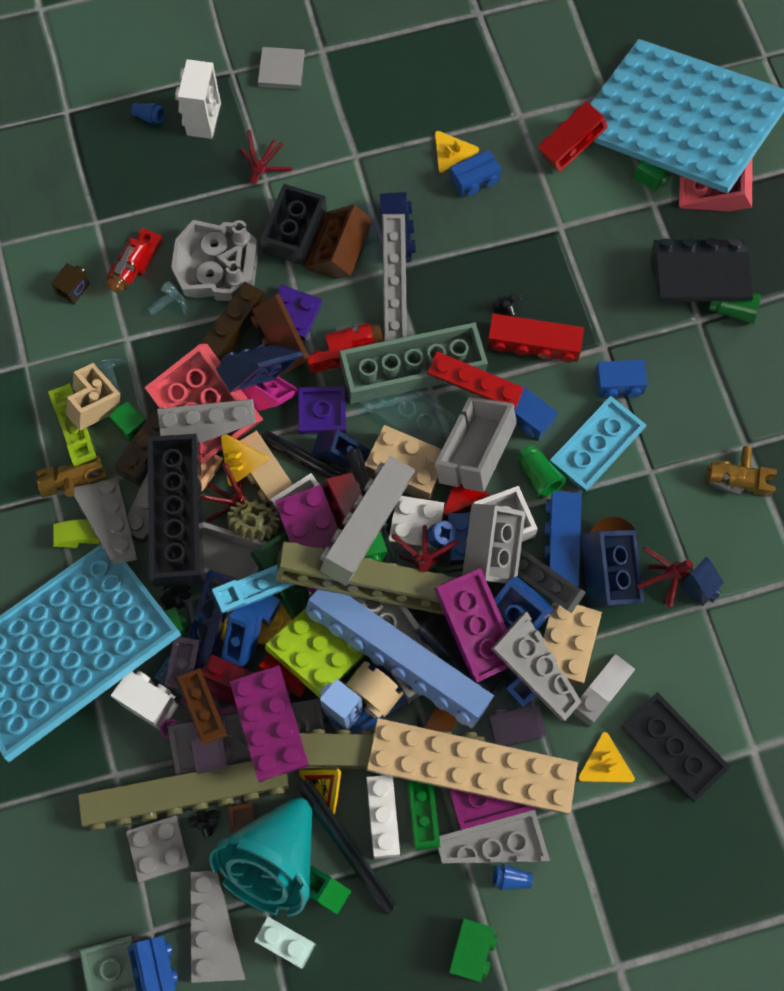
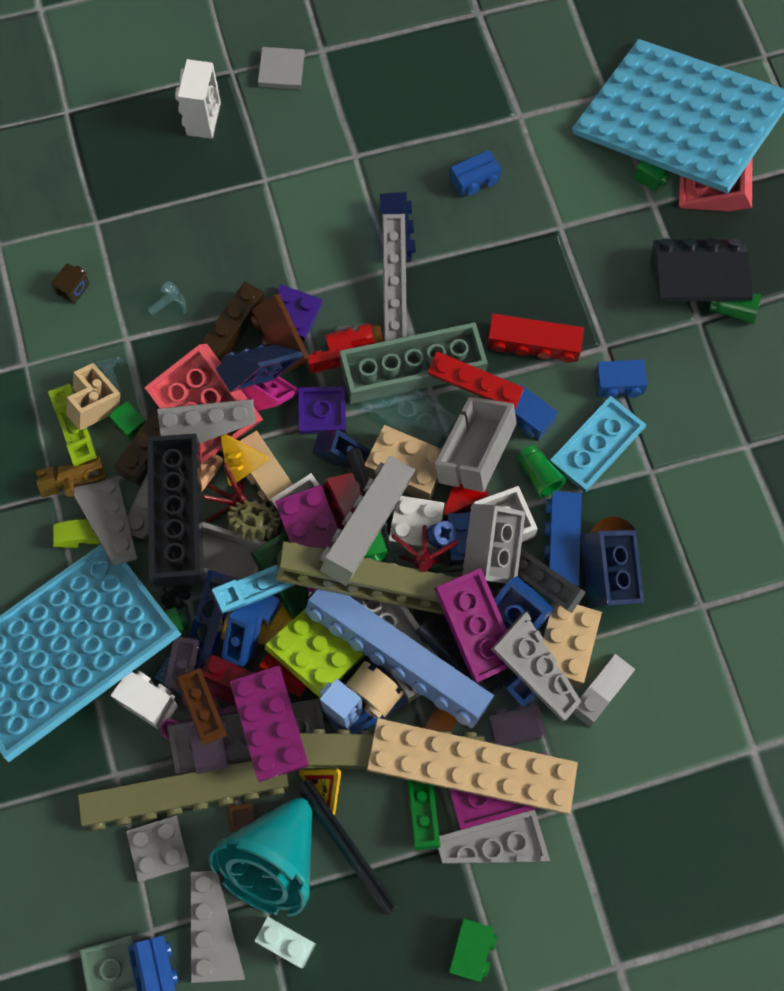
red plate [106,228,163,293] -> none
blue cone [131,103,165,125] -> none
light grey brick [171,220,259,301] -> none
black plant [187,810,221,837] -> none
dark red plant [239,130,293,184] -> none
black brick [260,183,327,266] -> none
black axle [261,430,347,478] -> none
reddish brown slope [303,204,373,279] -> none
green slope [309,865,351,914] -> none
white brick [367,775,400,859] -> none
yellow piece [435,131,479,174] -> none
black plant [493,294,522,316] -> none
blue cone [493,863,533,890] -> none
red brick [538,101,608,173] -> none
yellow piece [578,732,635,783] -> none
black plate [621,692,730,803] -> none
dark red plant [636,547,693,608] -> none
dark blue slope [681,556,724,606] -> none
pearl gold piece [706,446,777,497] -> none

